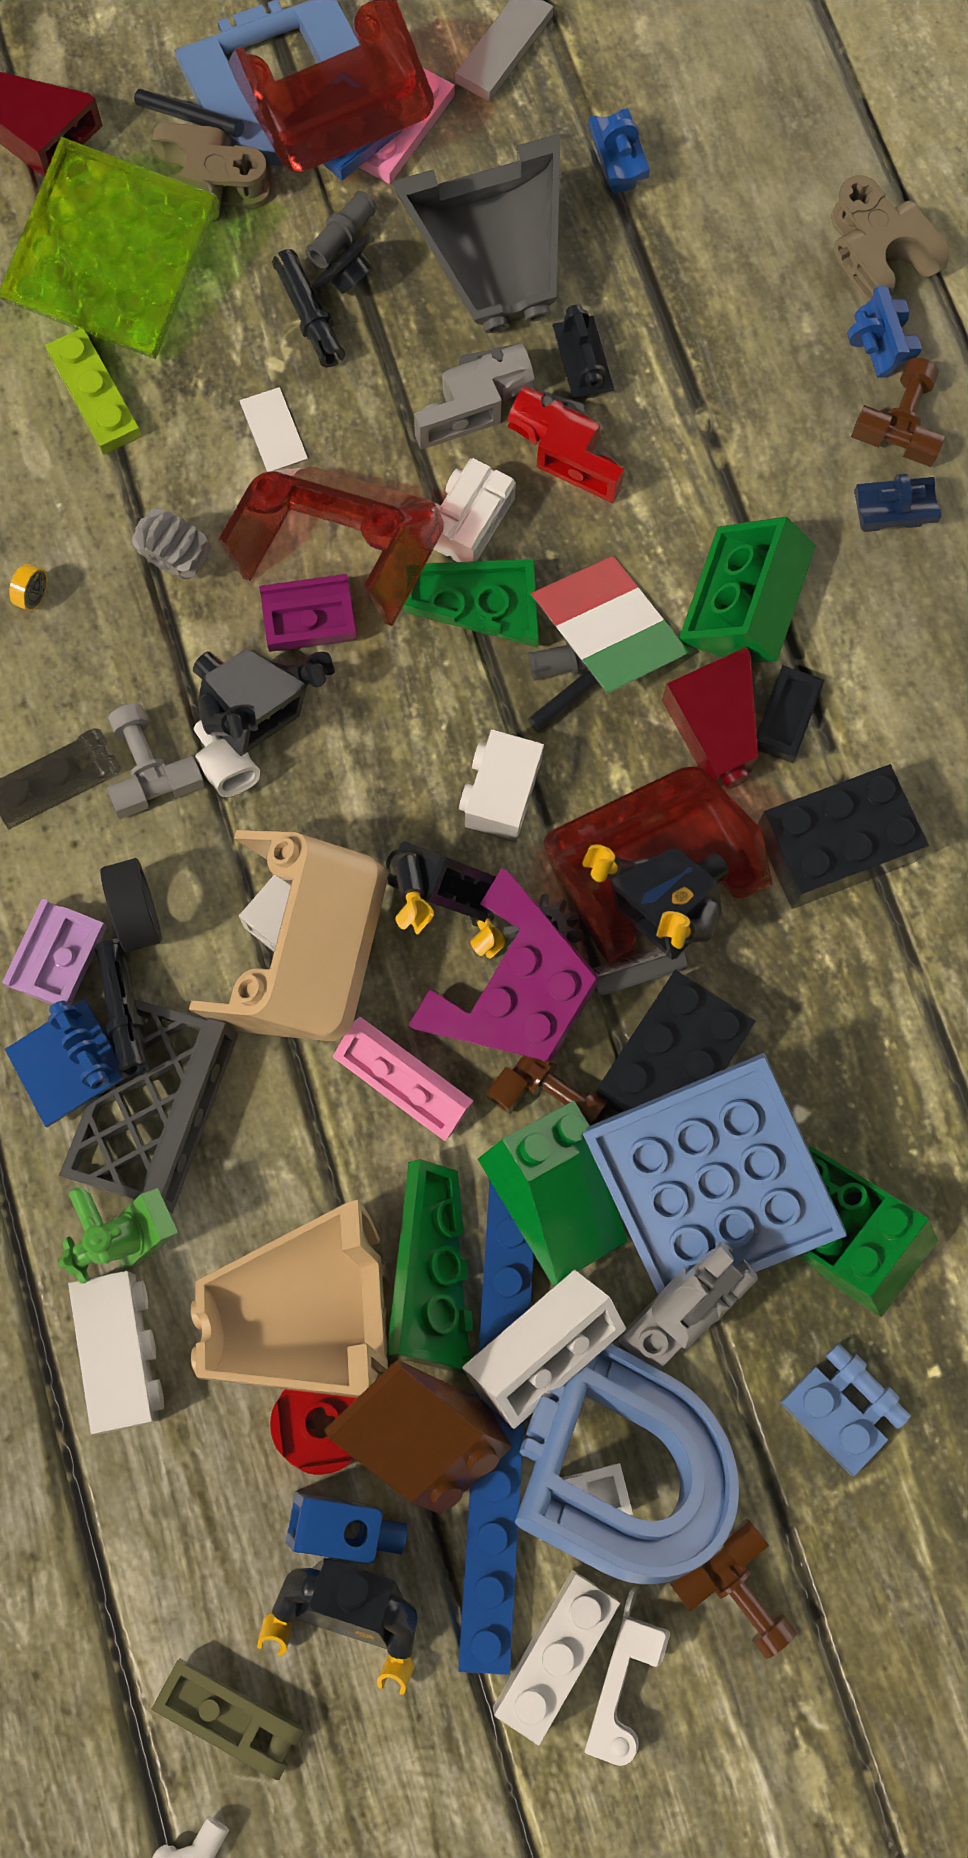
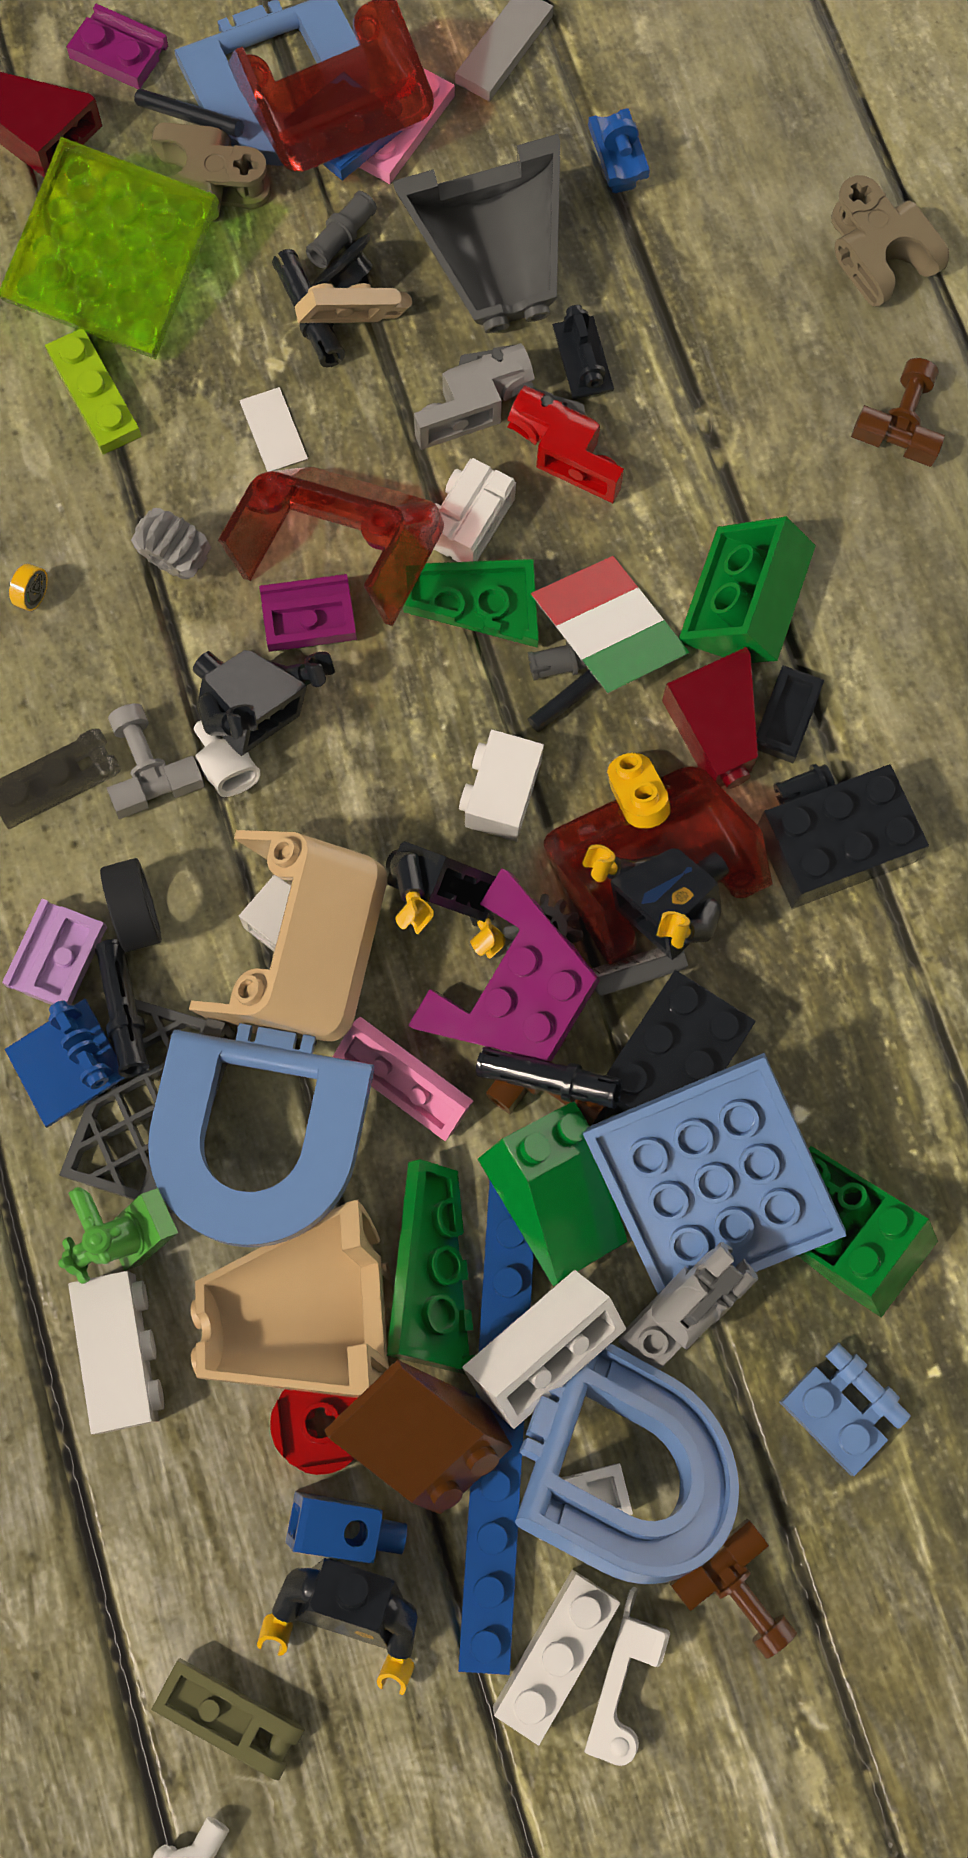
blue hips [847,286,922,378] -> none
dark blue hips [854,474,942,532] -> none
none -> magenta plate [66,3,169,89]
none -> medium blue piece [148,1023,374,1247]
none -> tan hinge [295,283,412,323]
none -> black pin [476,1046,623,1109]
none -> yellow plate [607,753,670,828]
none -> black pin [773,764,835,805]

